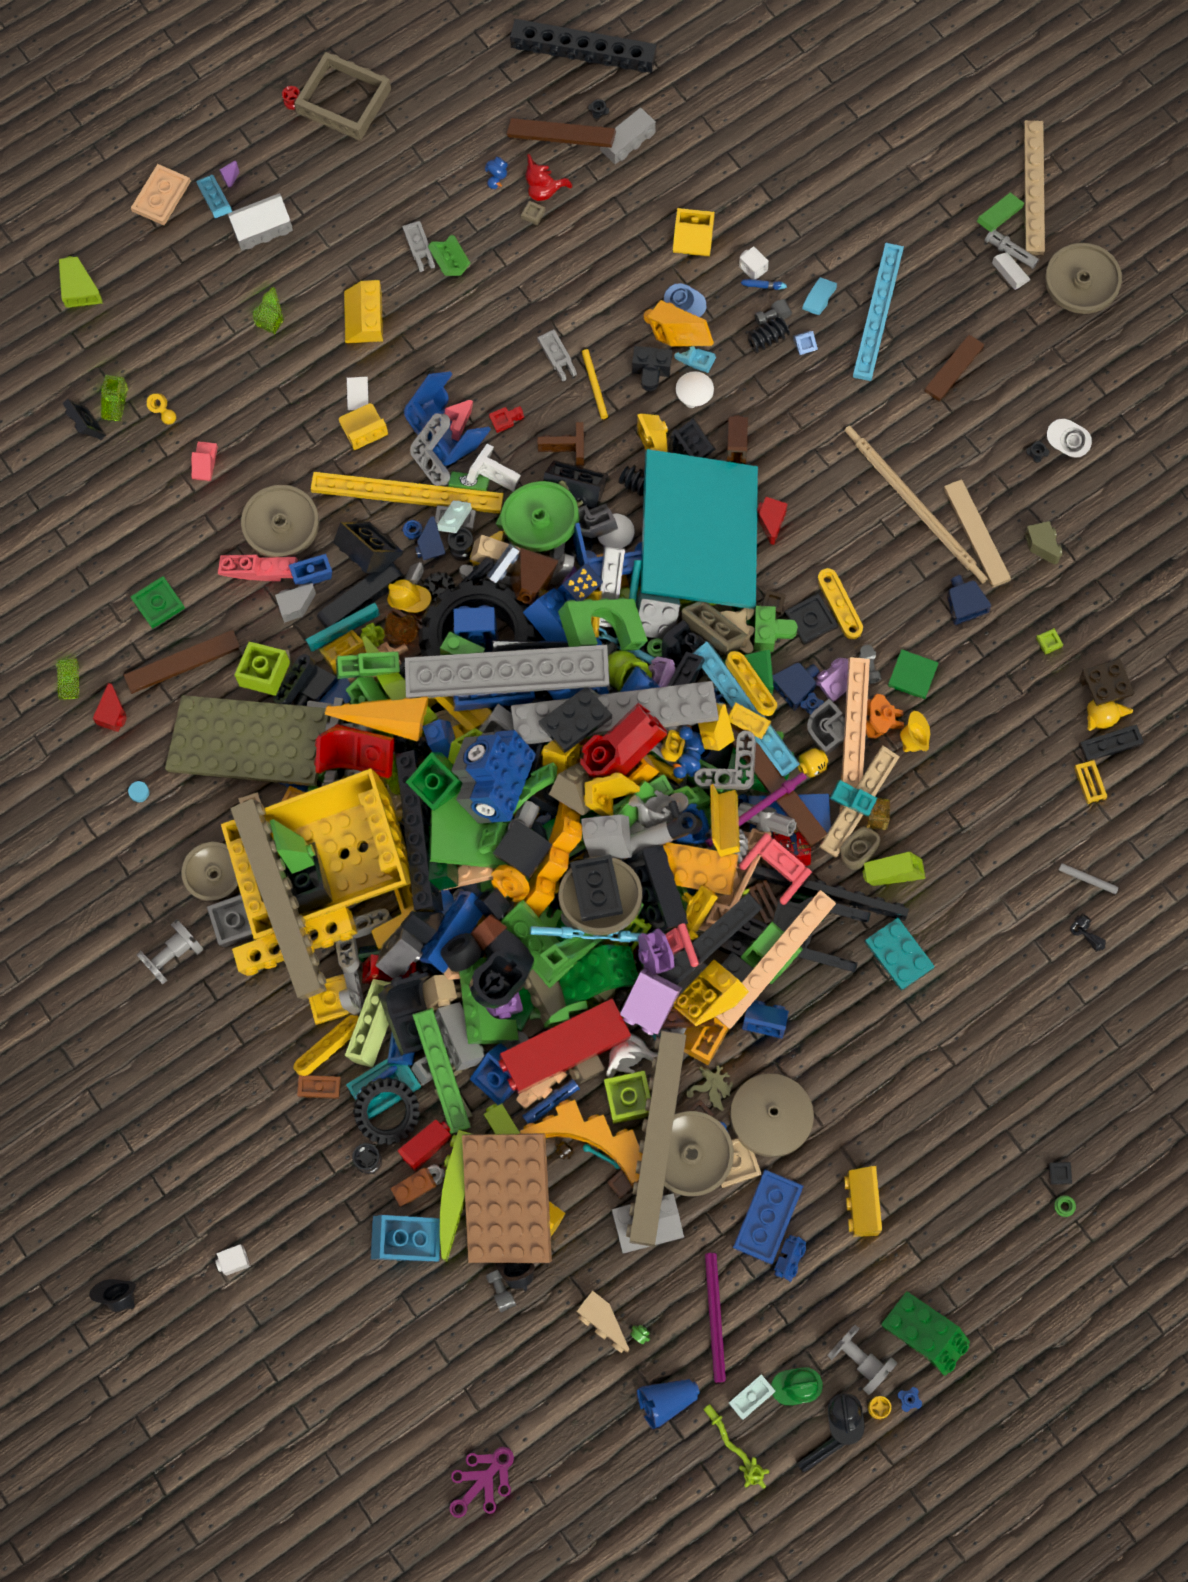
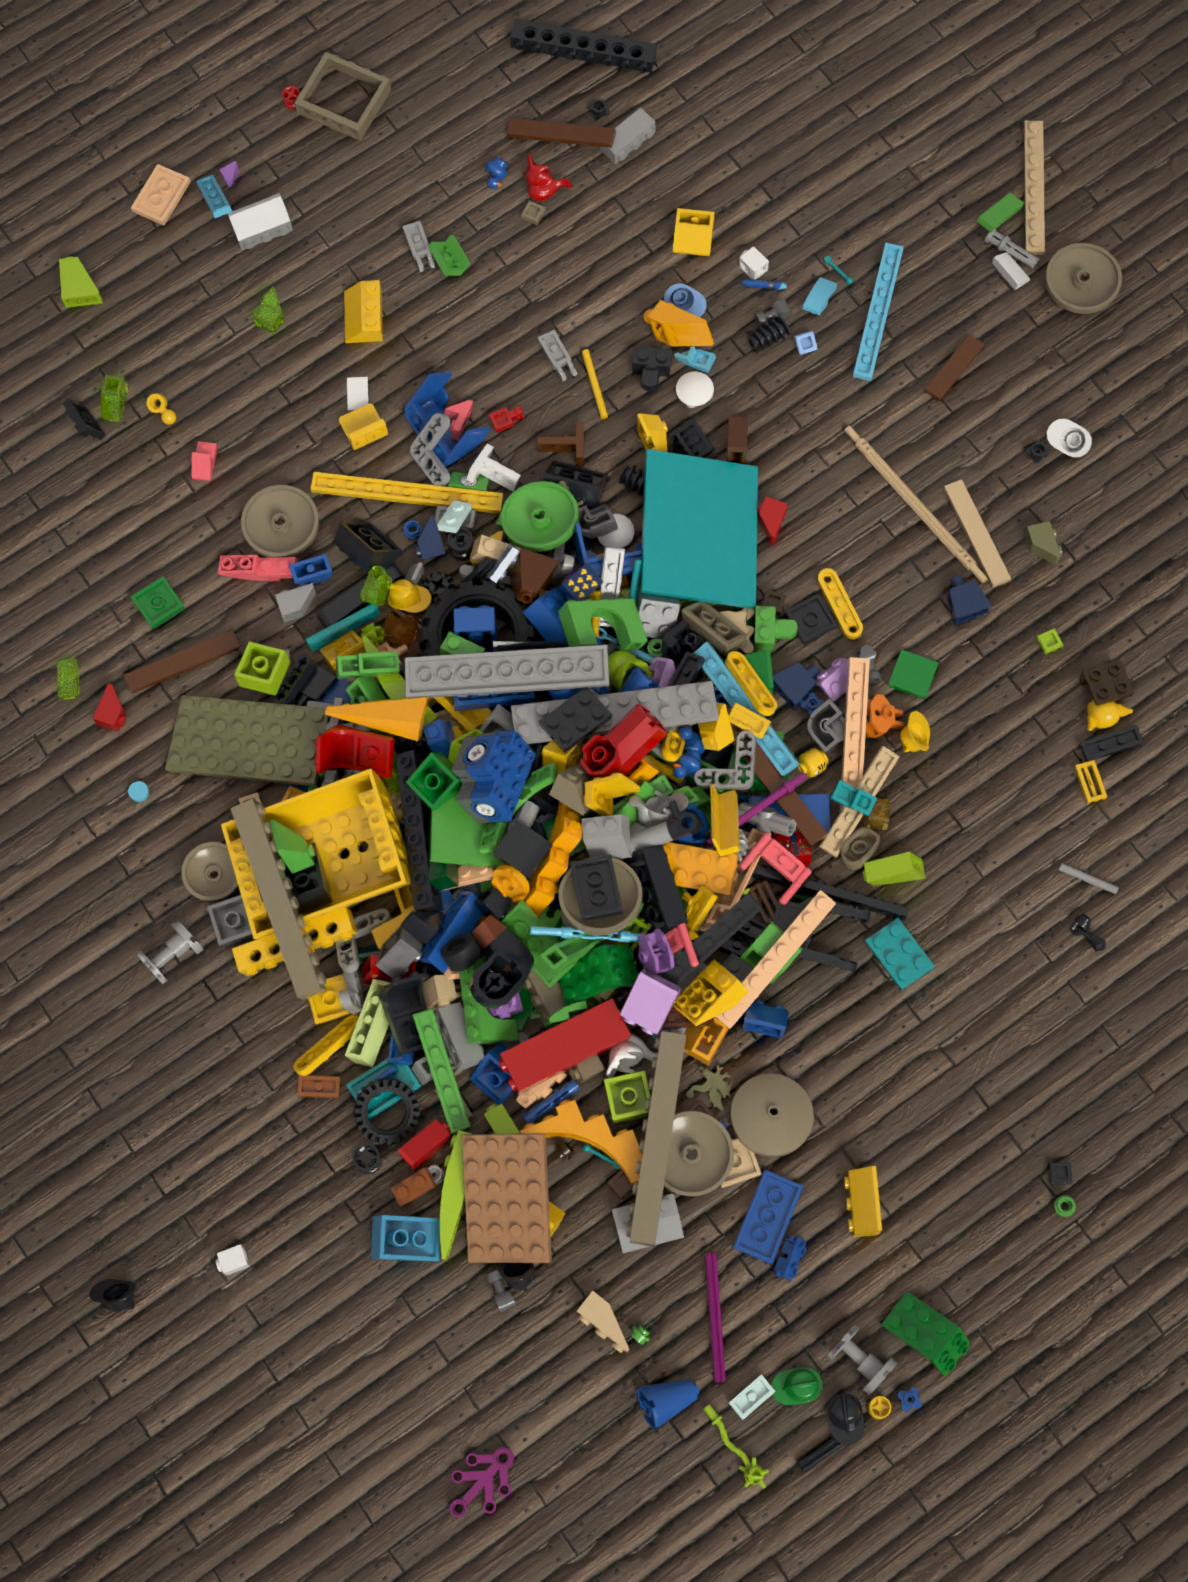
none -> clear neon green piece [360,566,392,606]
none -> teal hinge [824,256,853,284]

